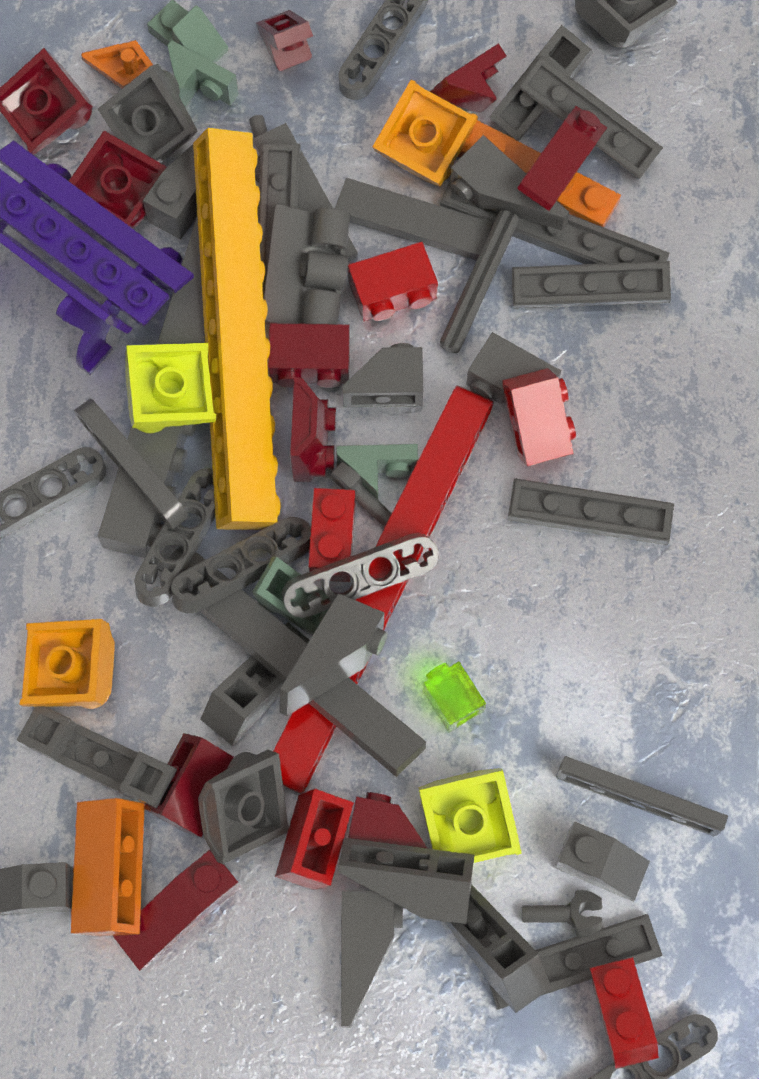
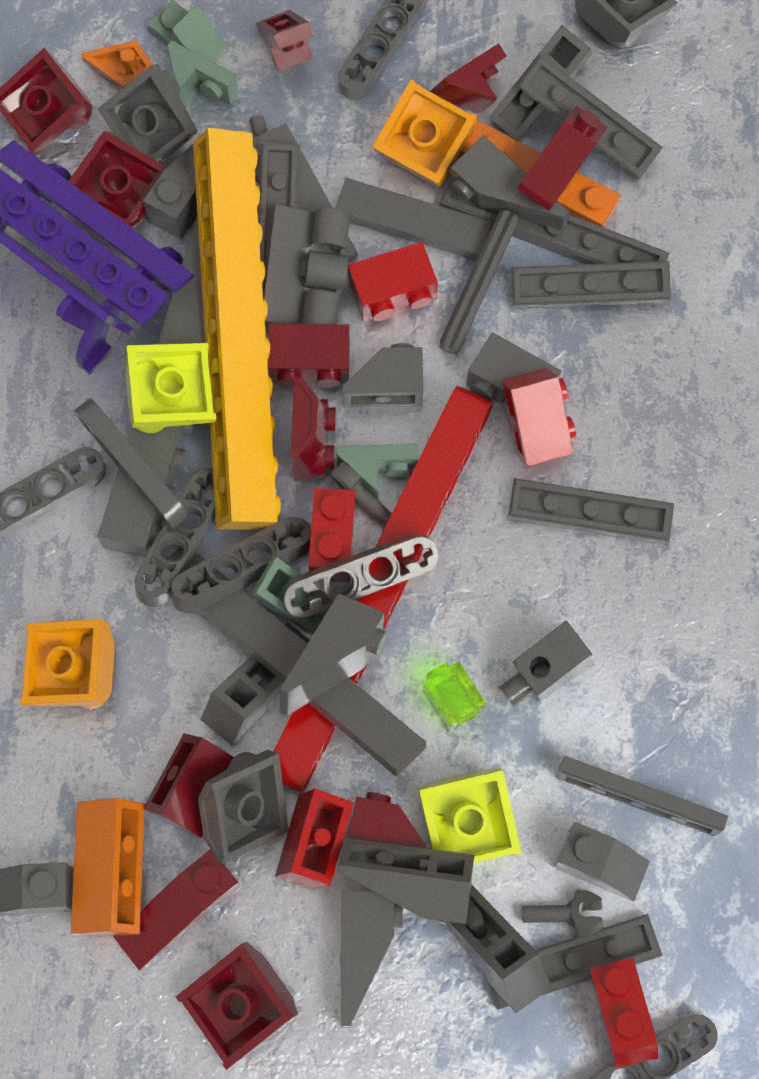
dark grey slope [17,707,177,809] -> none
none -> dark red slope [176,942,298,1070]
none -> dark grey torso [499,620,594,707]

